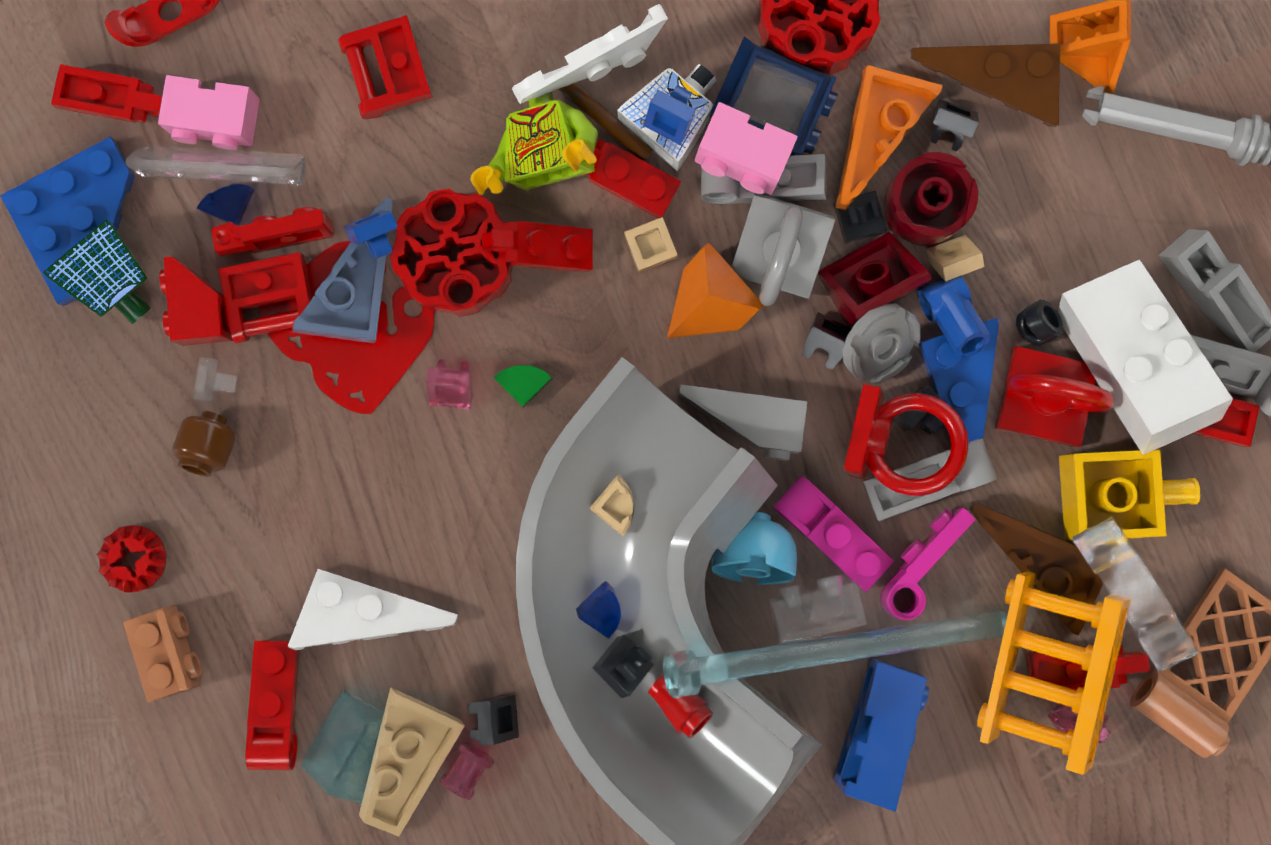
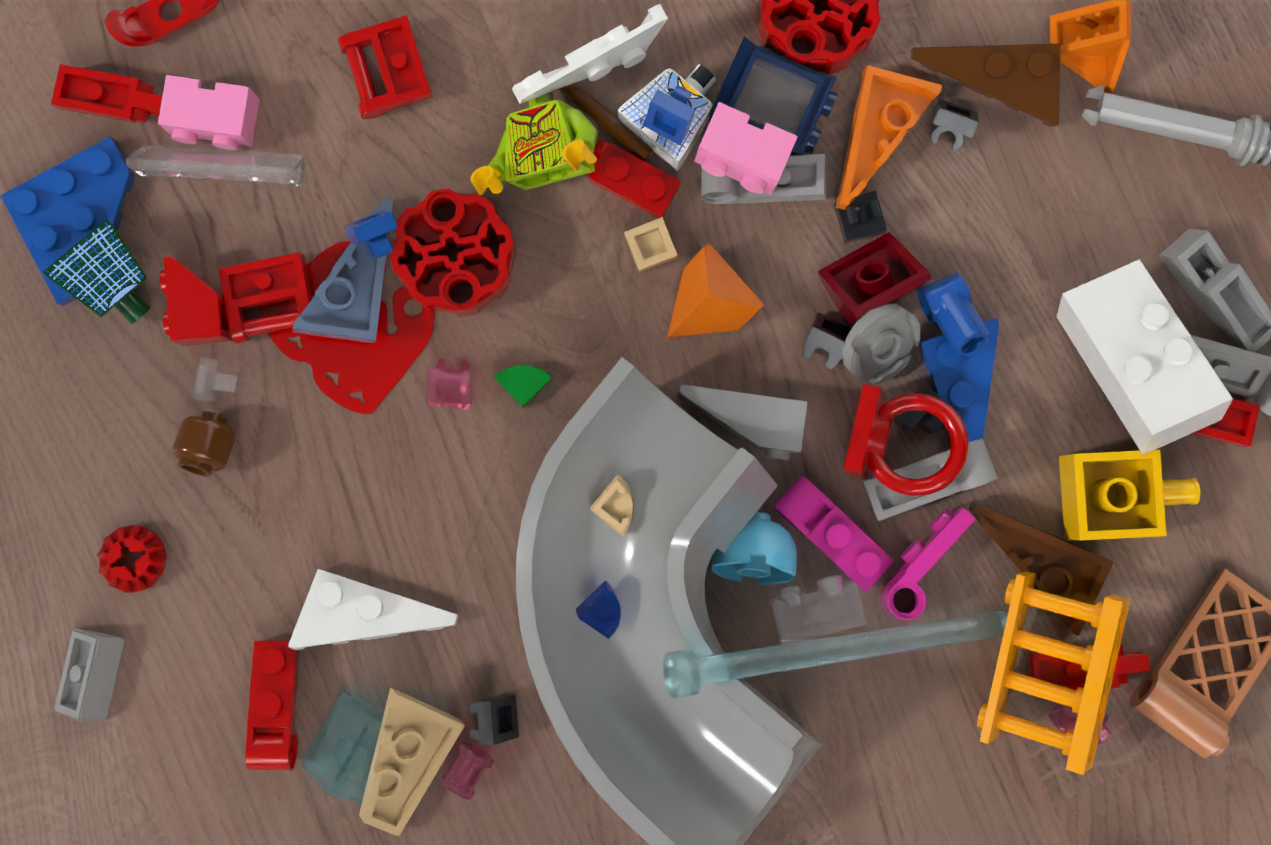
nougat bracket [123,605,202,703] -> none
clear blue tile [196,184,255,226] -> none
red hinge [211,207,334,257] -> none
red hinge [482,221,593,272] -> none
black tile [592,634,654,698] -> none
red cone [648,674,713,739] -> none
light grey tile [731,193,836,306] -> none
blue wedge [833,658,929,812] -> none
dark red brick [884,152,978,246] -> none
tan tile [927,235,985,282] -> none
red tile [995,346,1115,448] -> none
black tile [1016,299,1063,346] -> none
clear slope [1072,517,1199,672] -> none
none -> light grey slope [54,628,124,721]

